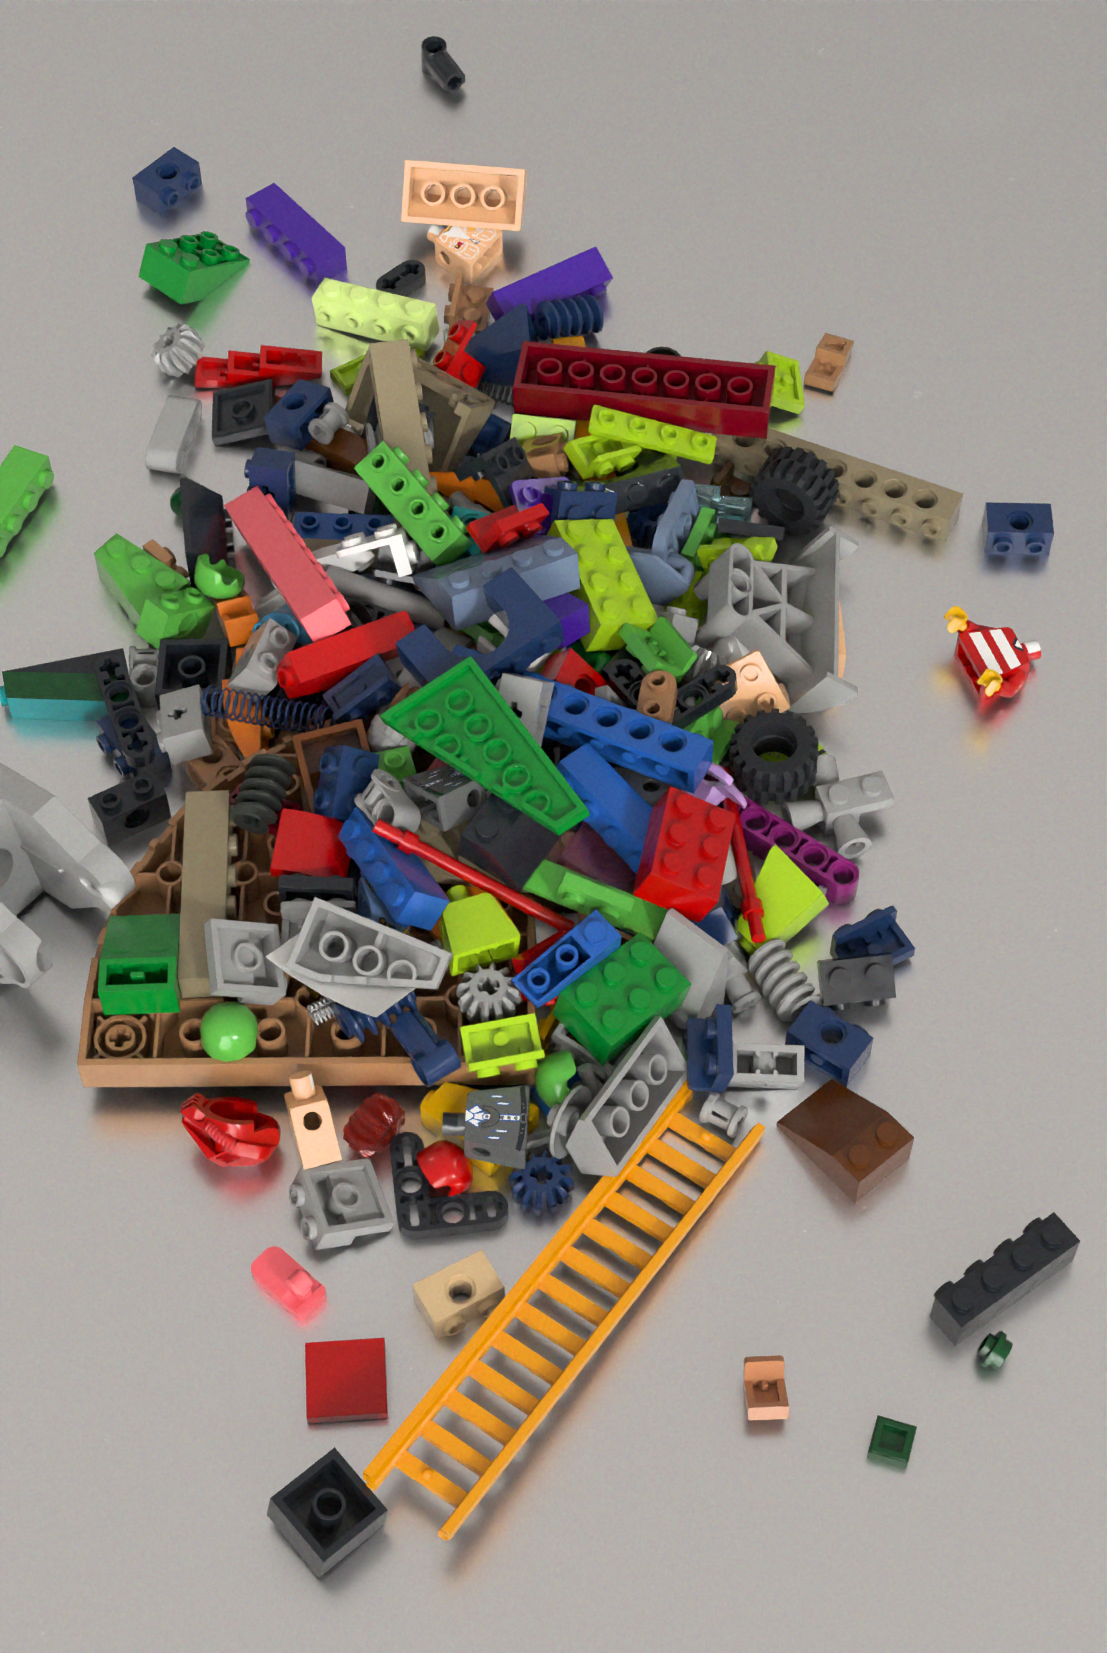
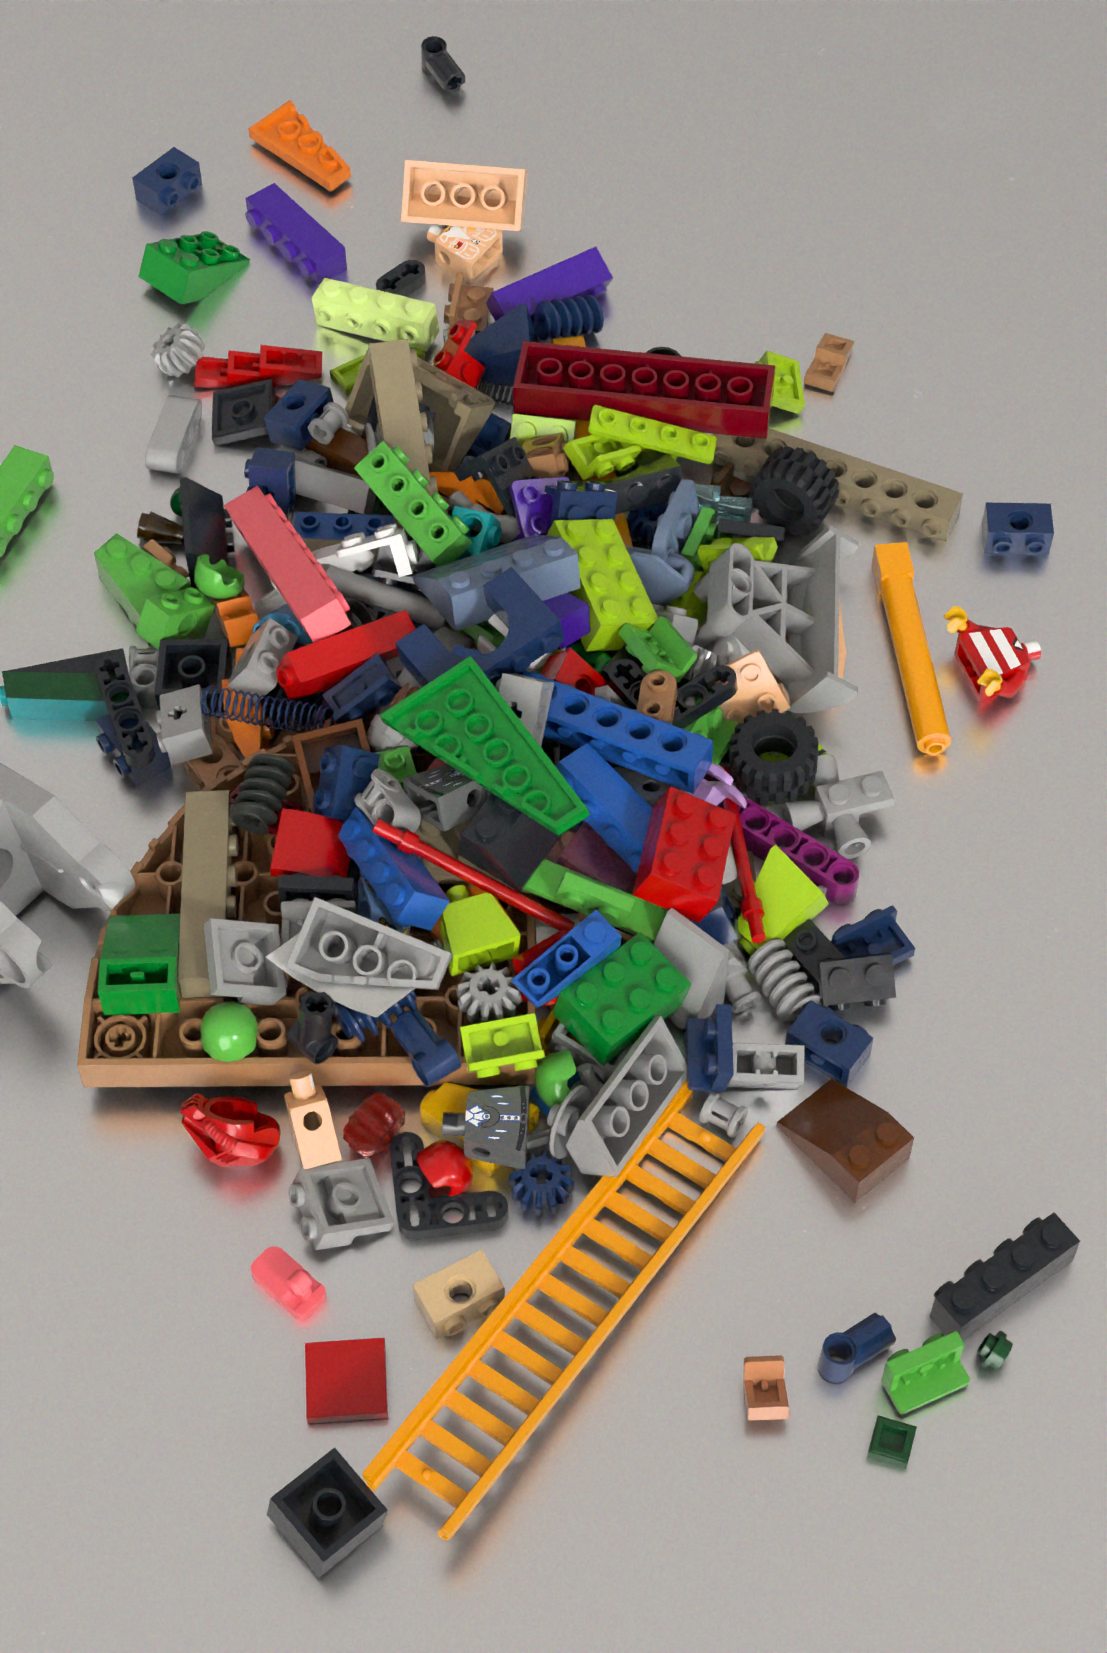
black brick [87,769,172,847] -> none
red bracket [466,503,550,554] -> none
none -> dark brown cone [137,511,184,545]
none -> orange wing [248,100,351,191]
none -> black piece [287,991,338,1065]
none -> black hinge [783,919,844,983]
none -> dark blue piece [818,1312,896,1383]
none -> light orange brick [871,542,951,755]
none -> bright green bracket [881,1331,970,1414]

